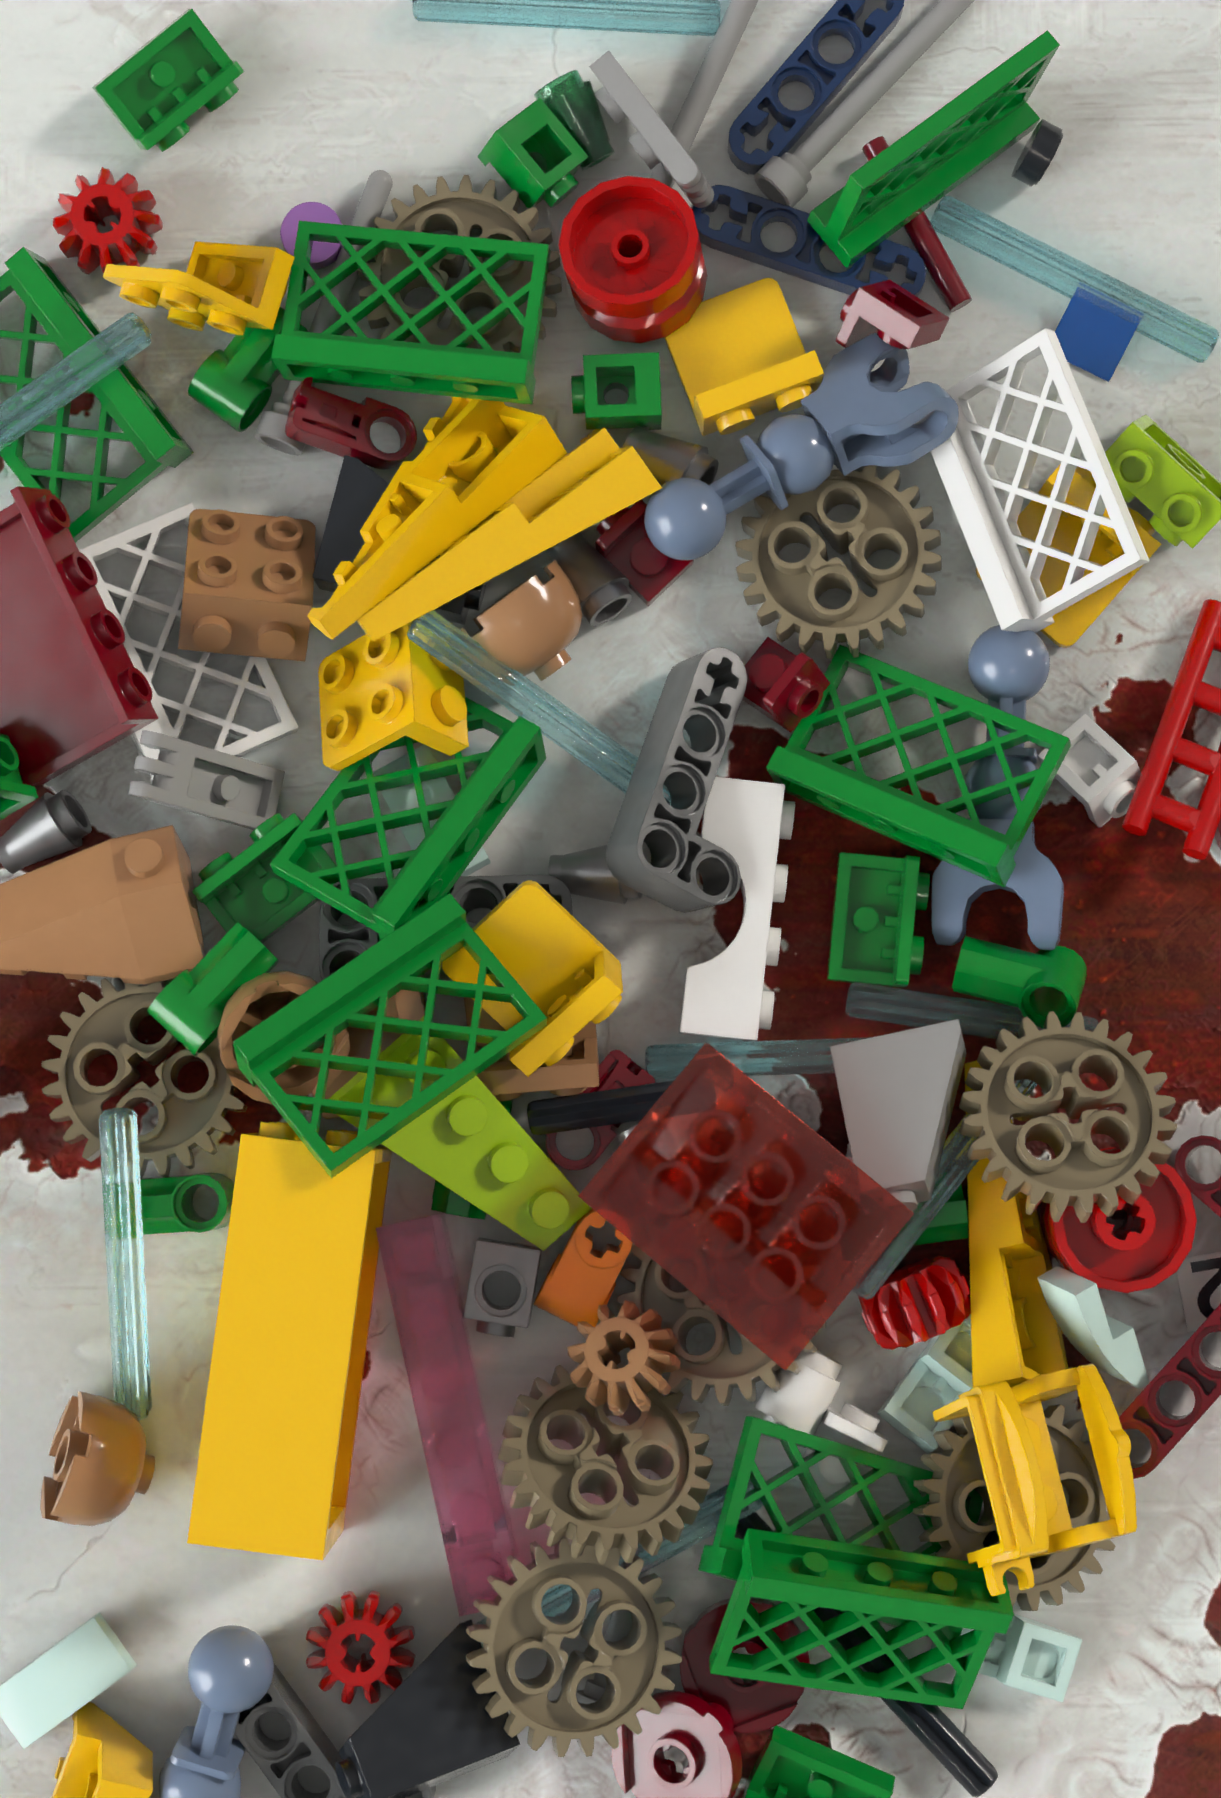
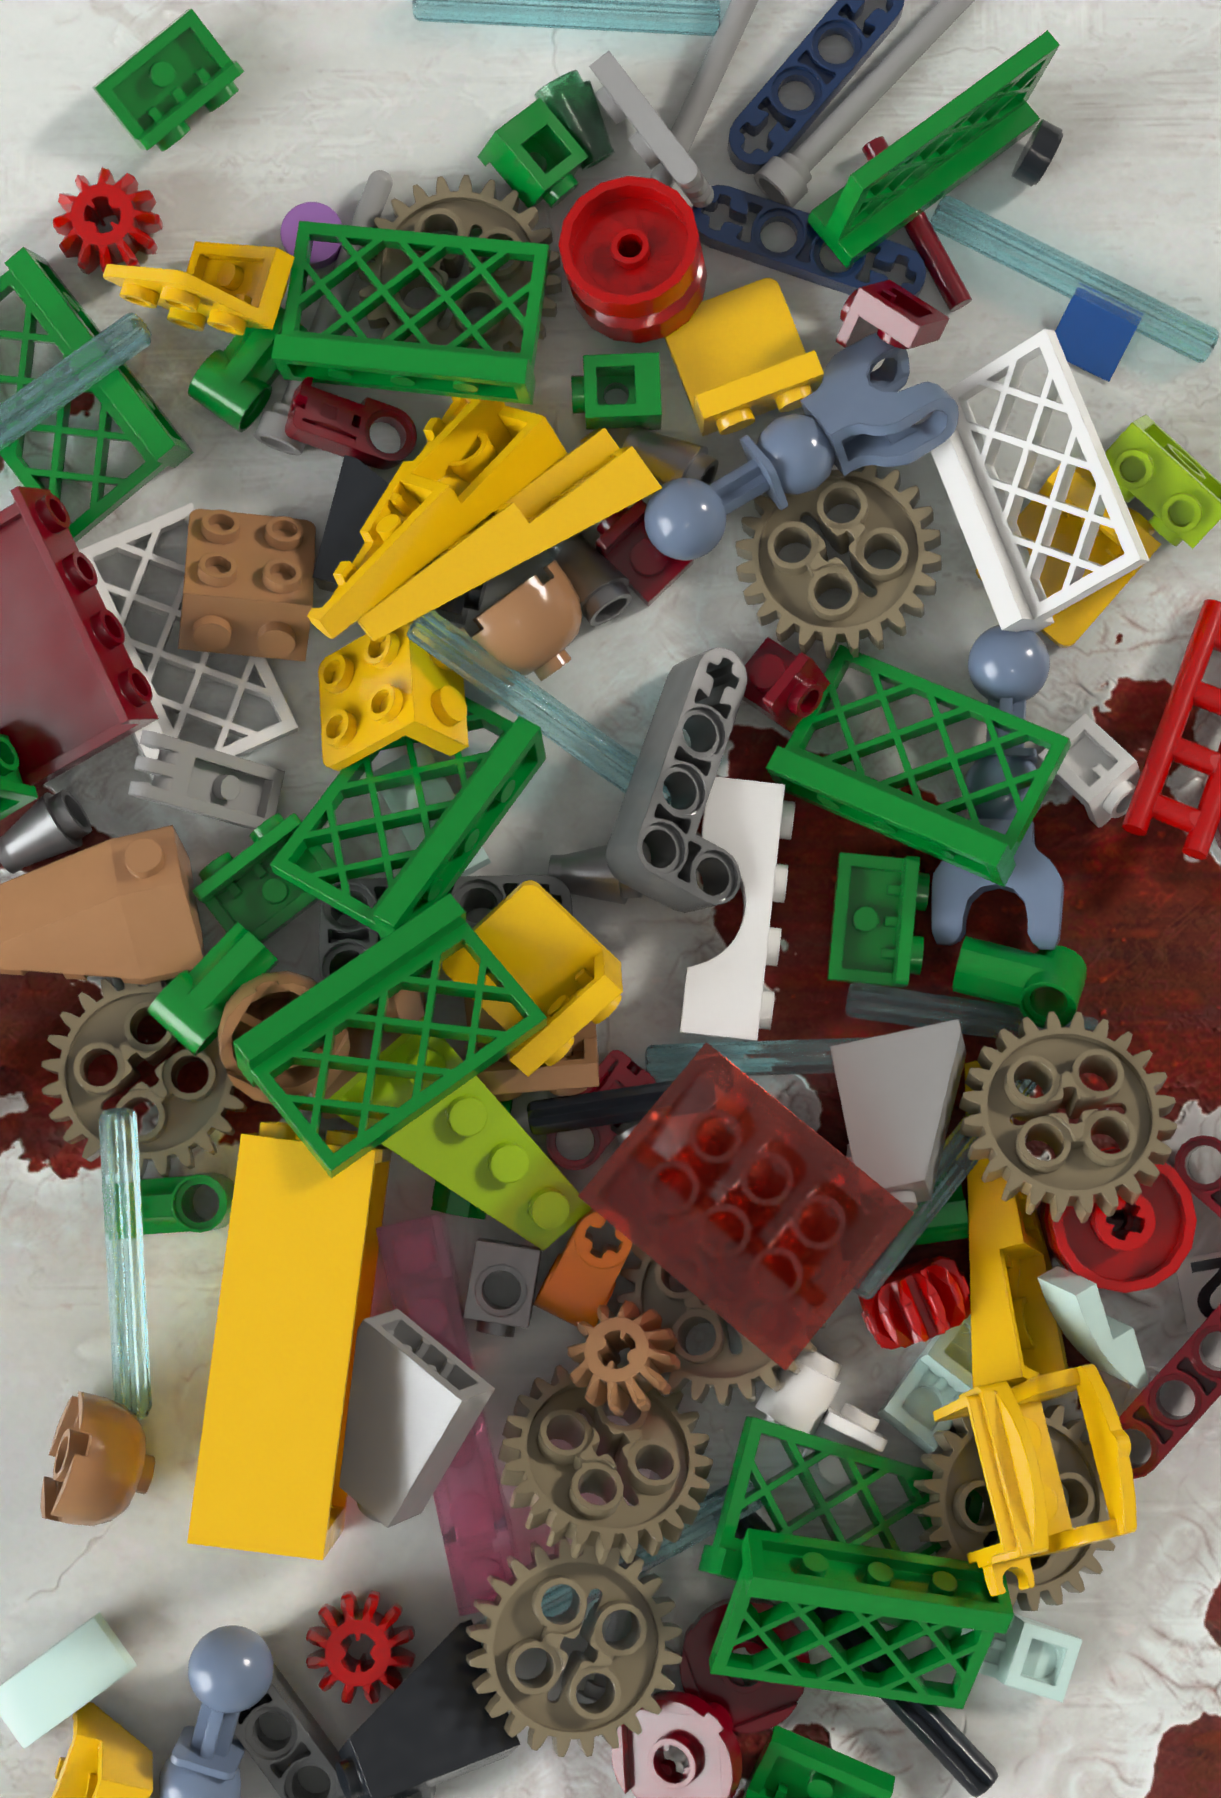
none -> light grey slope [339,1309,495,1528]

